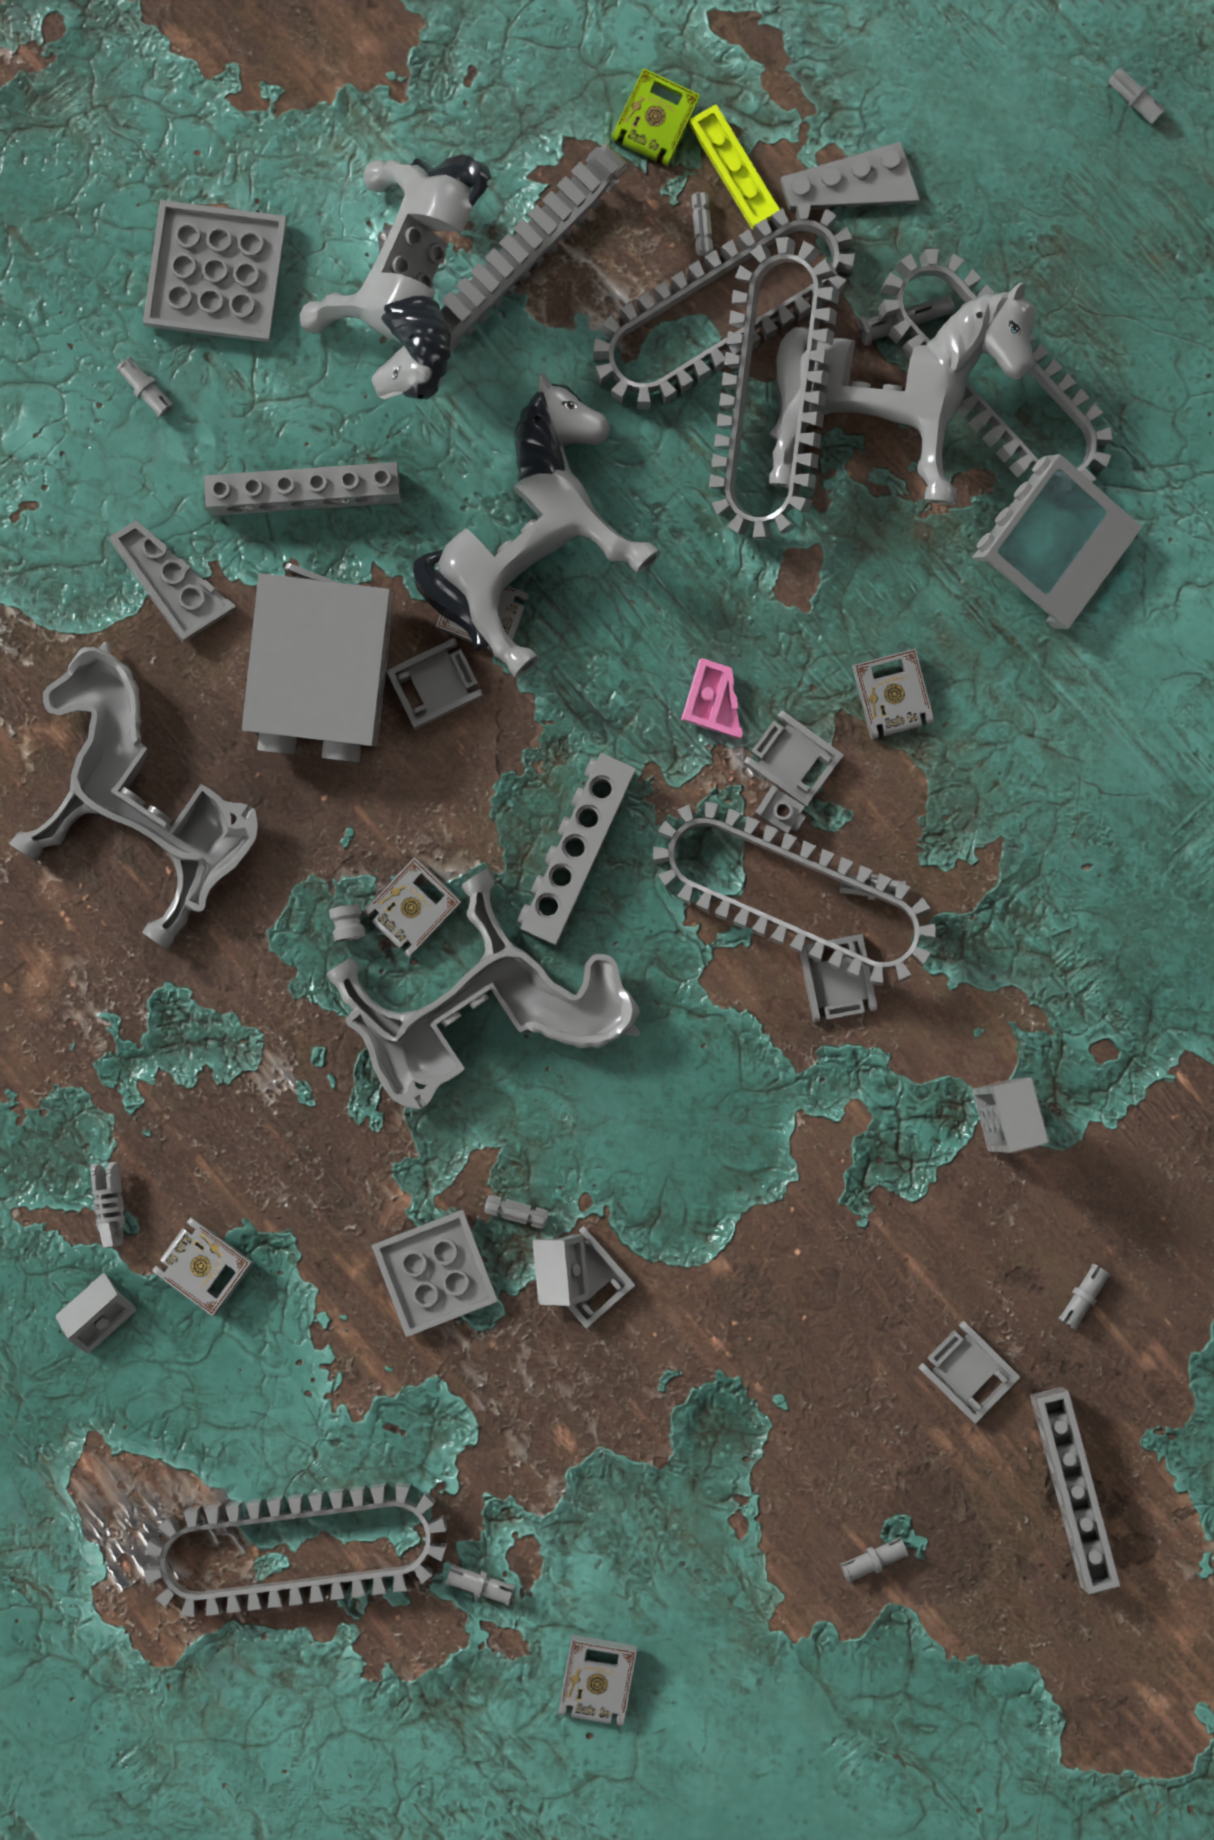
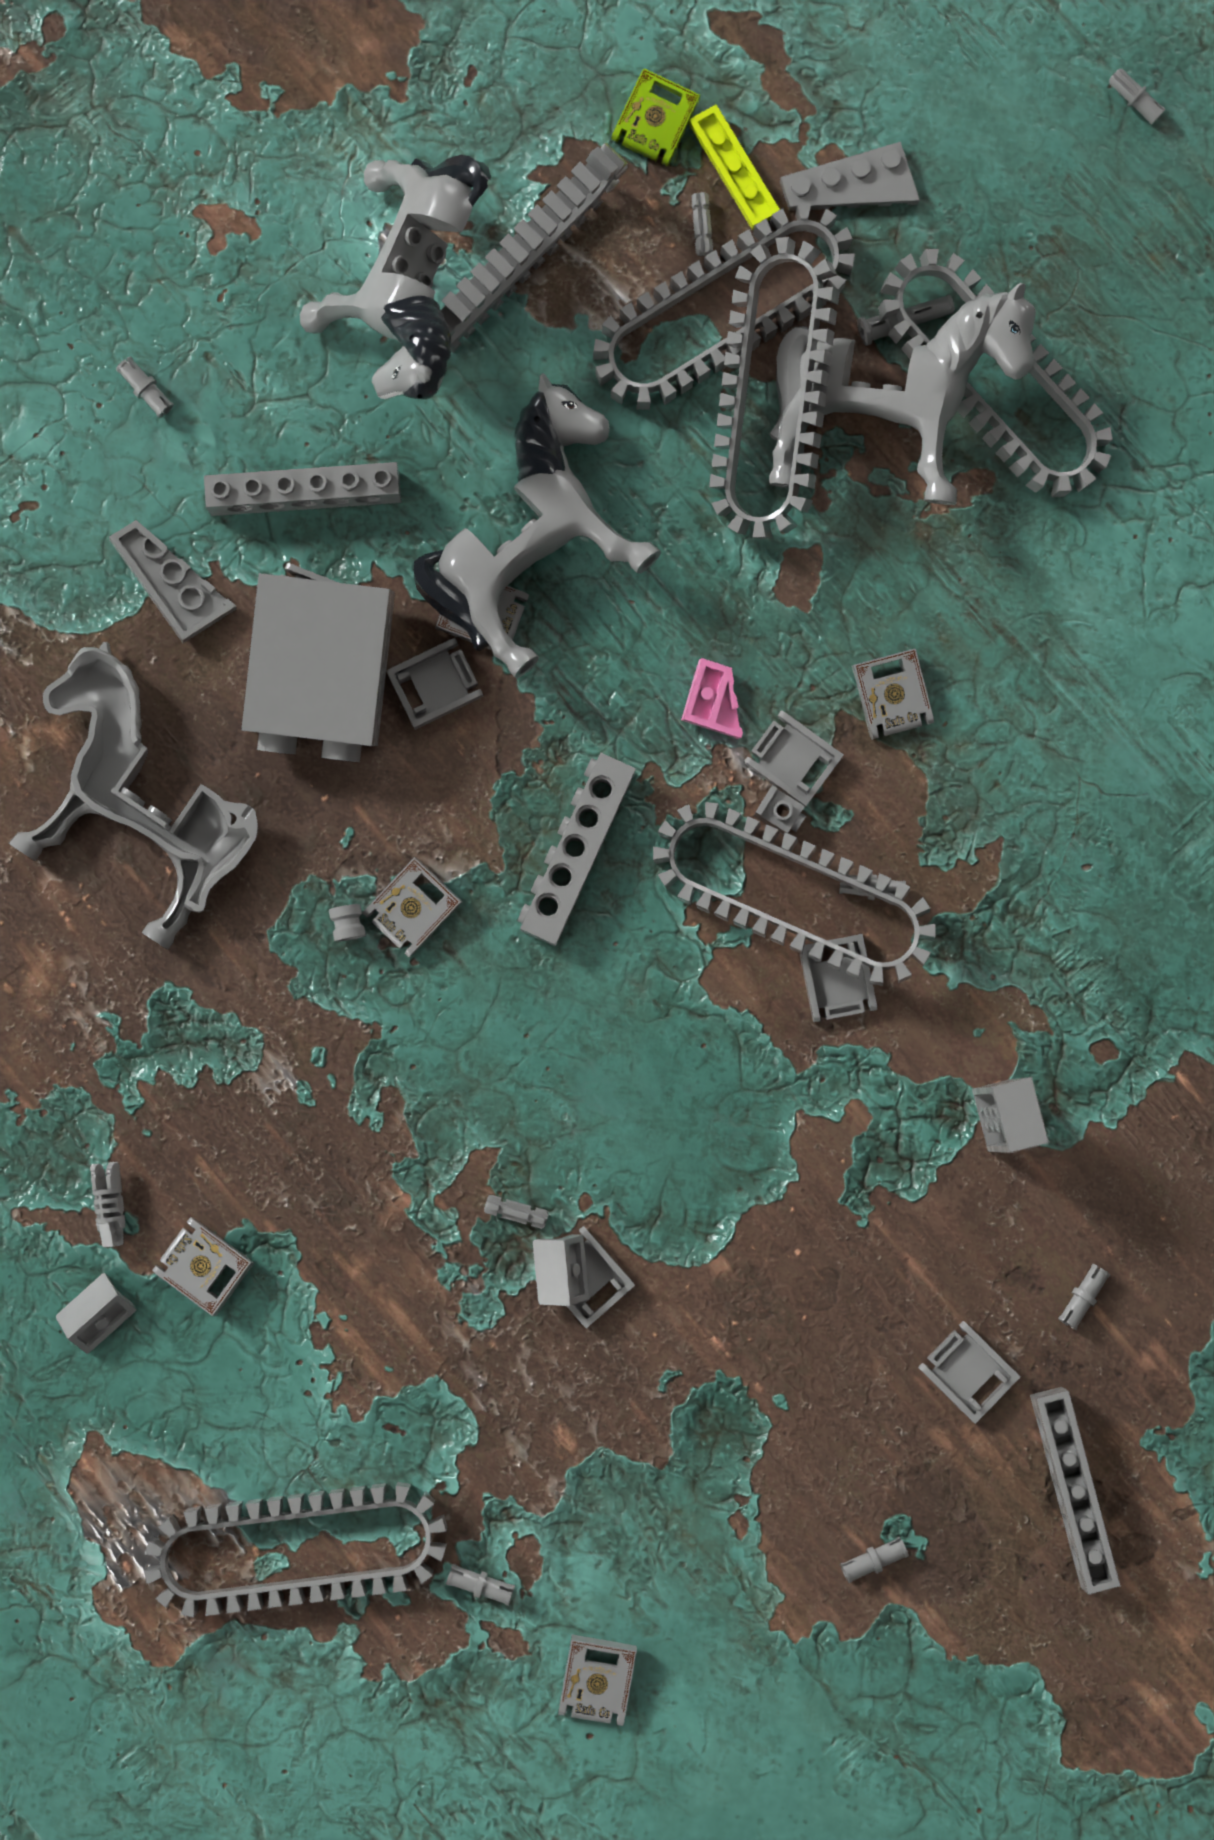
light grey plate [143,200,287,343] -> none
light grey animal [326,868,640,1109] -> none
light grey plate [371,1209,498,1337] -> none
panel [972,454,1142,629] -> none

